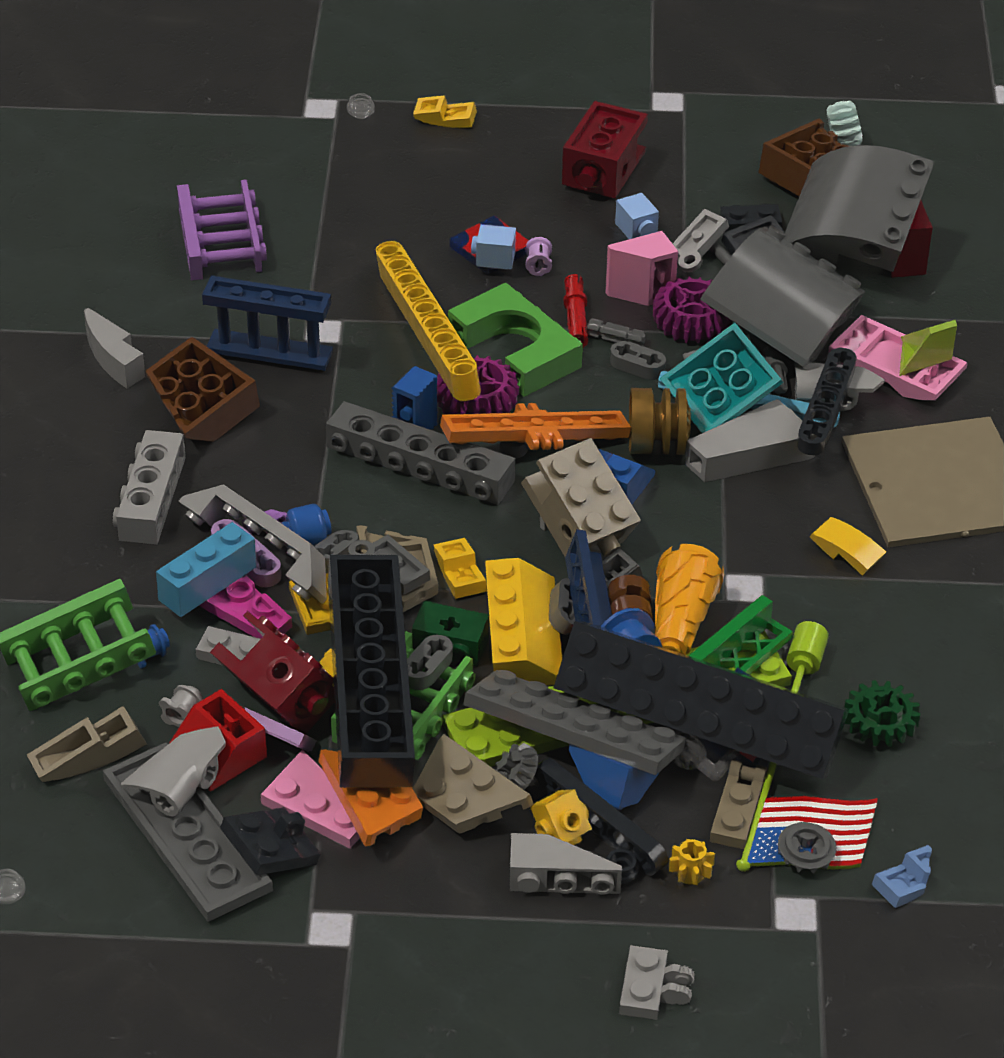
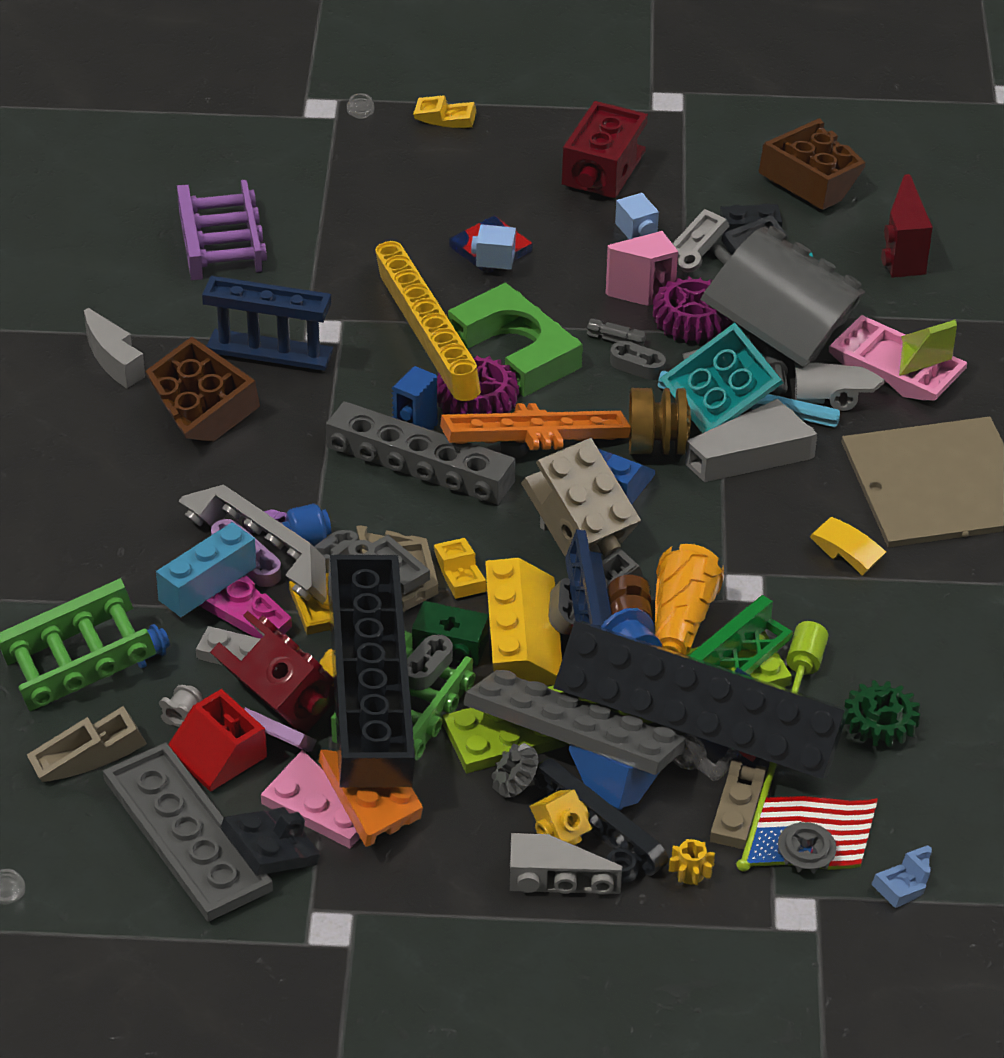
light grey brick [113,430,185,545] -> none
light grey panel [121,726,226,816] -> none
dark tan wing [413,734,534,834] -> none
lavender bush [526,237,552,276] -> none
red pin [563,274,588,348] -> none
light grey hinge [619,945,695,1020] -> none
dark grey slope [784,145,935,272] -> none
black beam [797,348,857,456] -> none
light aqua gear [827,101,862,147] -> none

